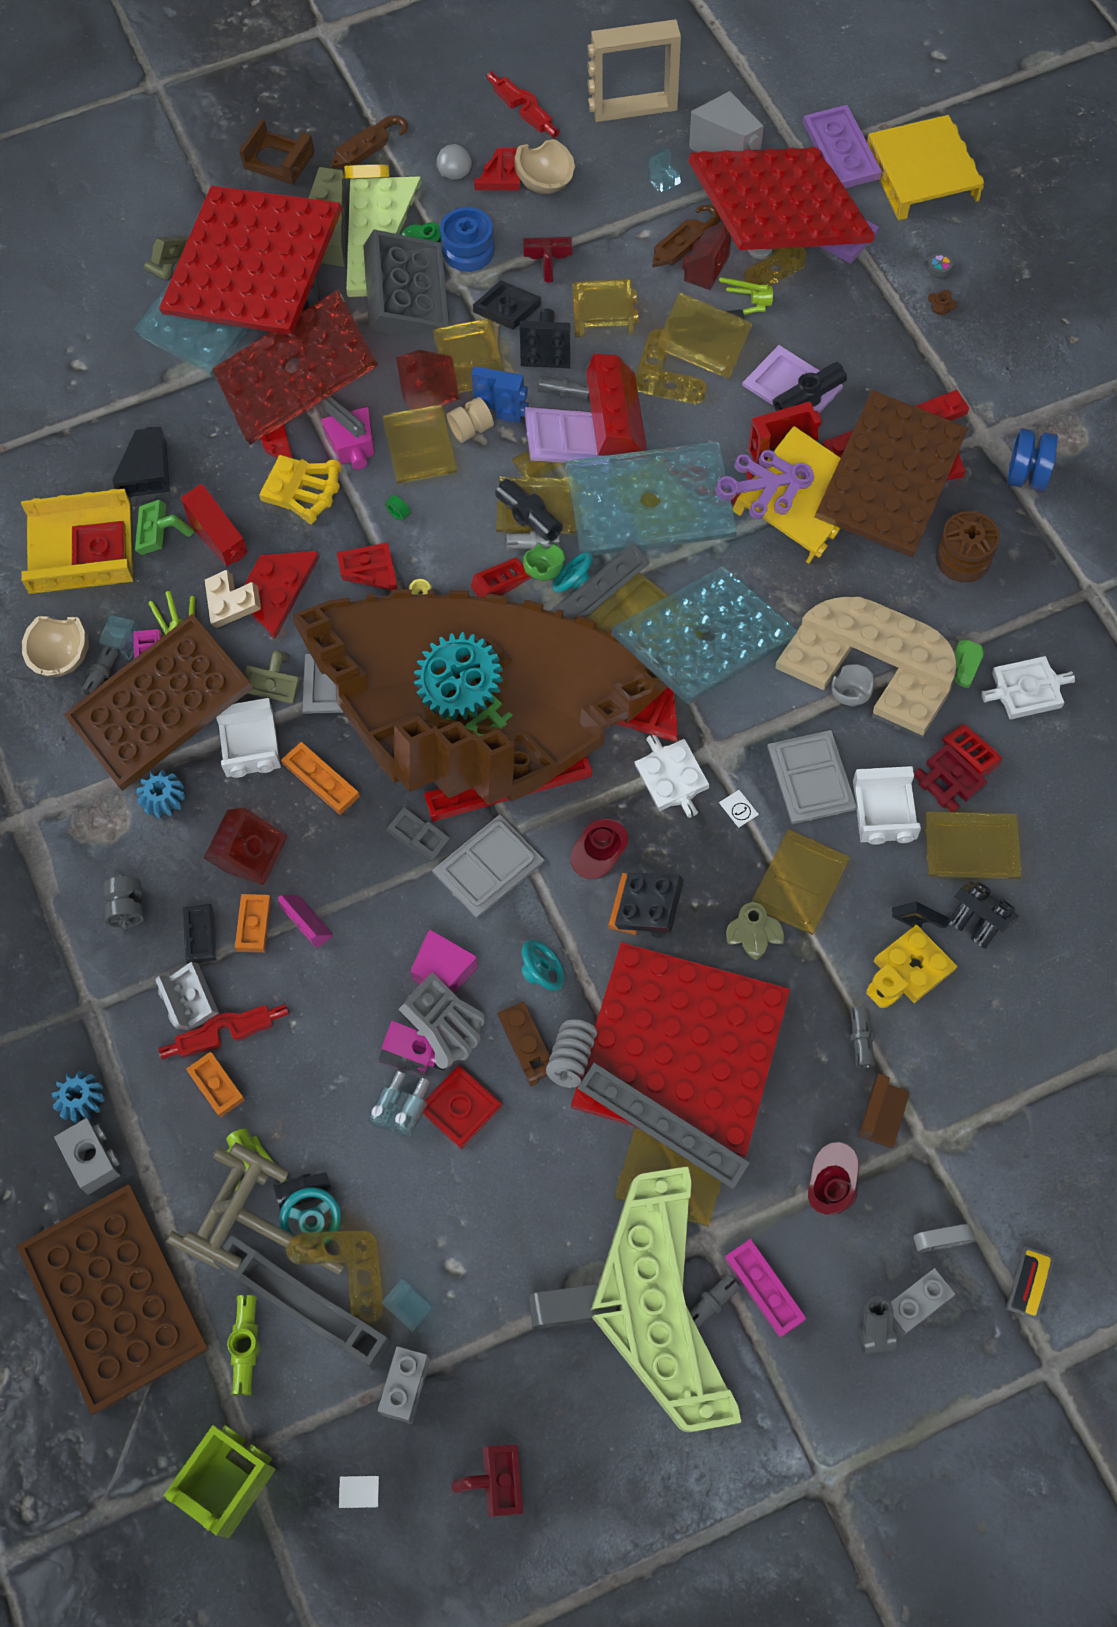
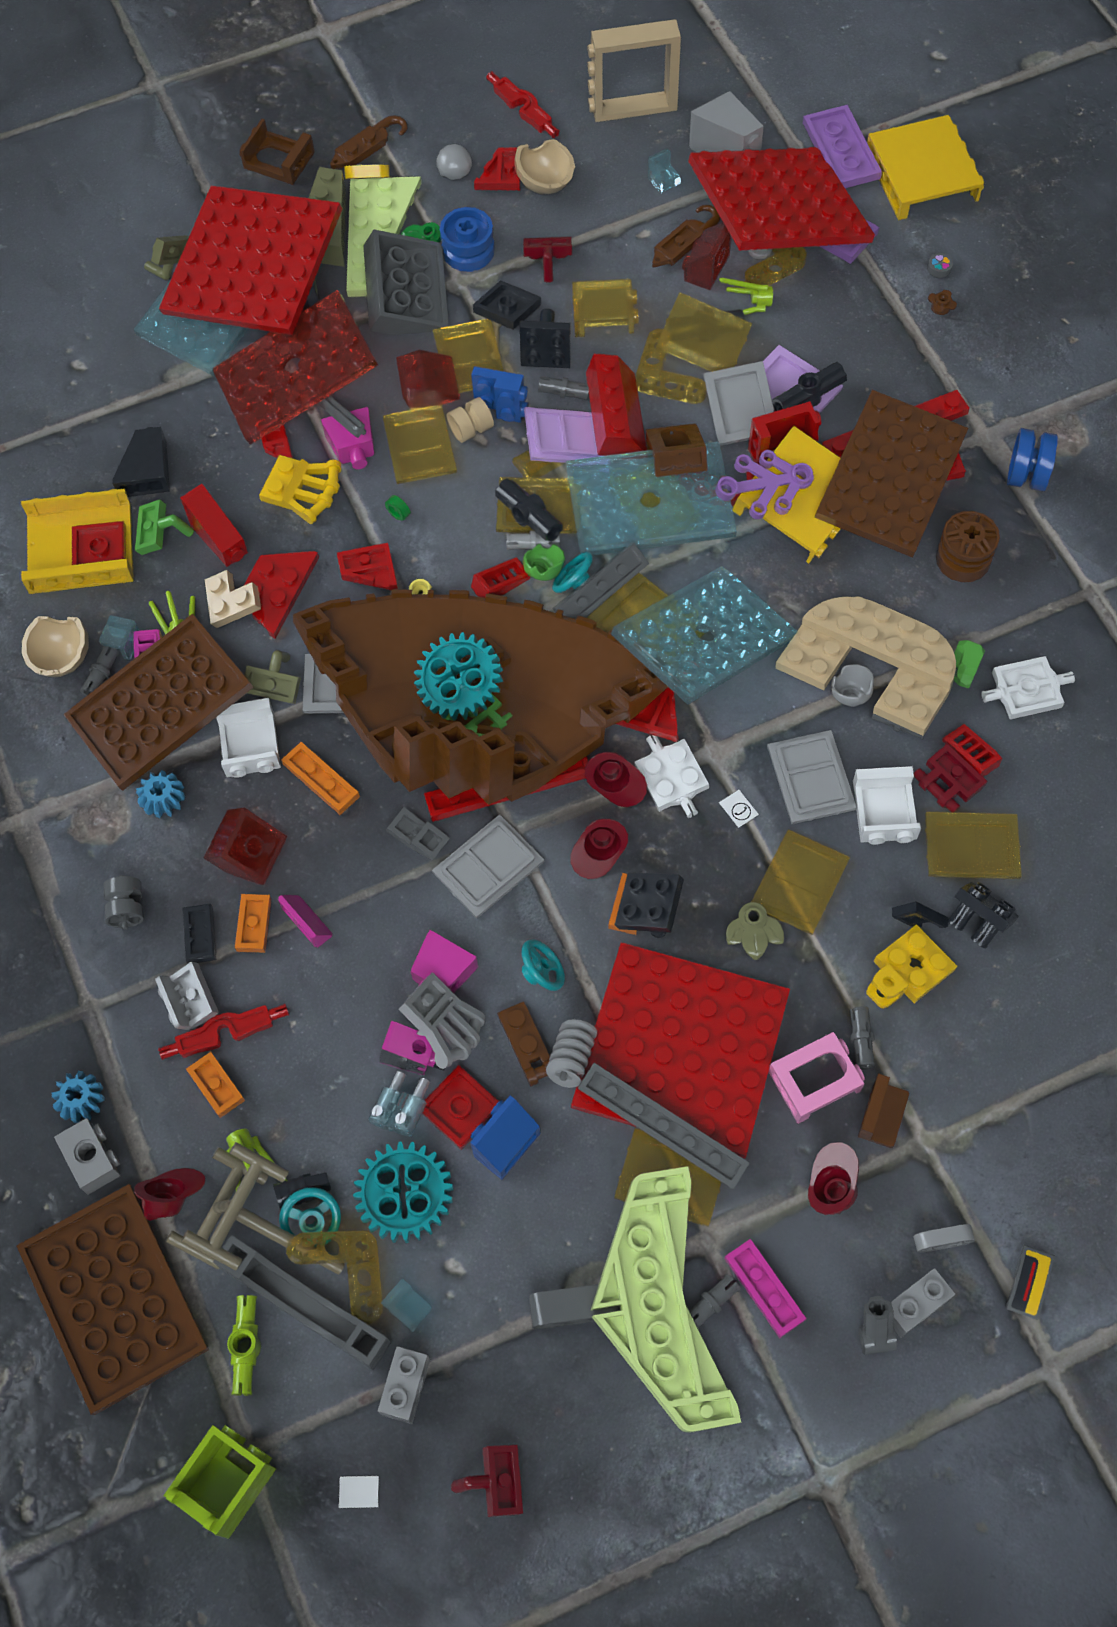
none -> dark red piece [134,1168,205,1221]
none -> teal gear [353,1141,454,1243]
none -> blue slope [470,1095,541,1180]
none -> dark red piece [585,752,647,807]
none -> reddish brown panel [645,423,707,477]
none -> light grey piece [703,361,774,446]
none -> bright pink panel [768,1032,865,1124]

